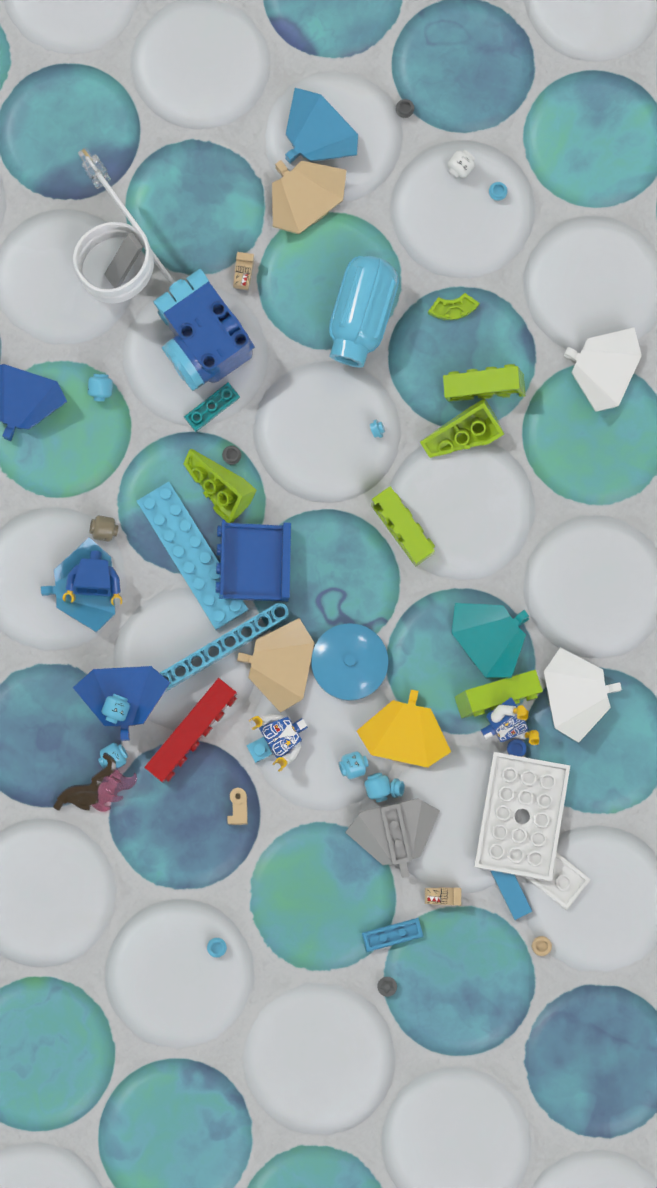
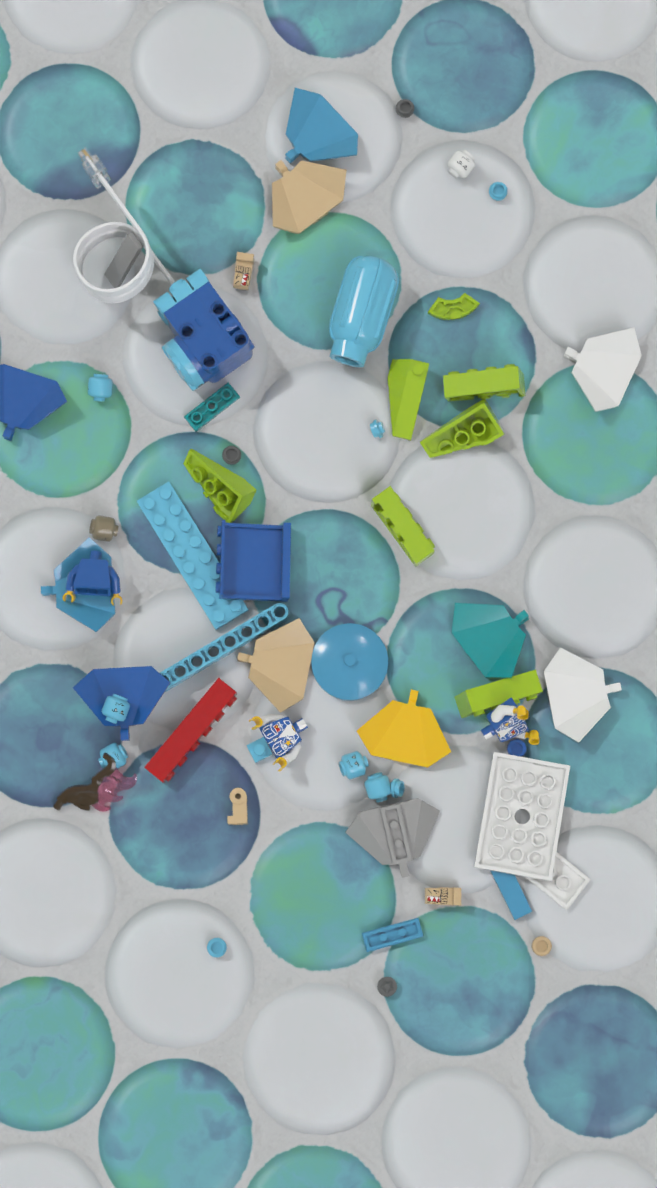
none -> lime wedge [388,359,429,441]

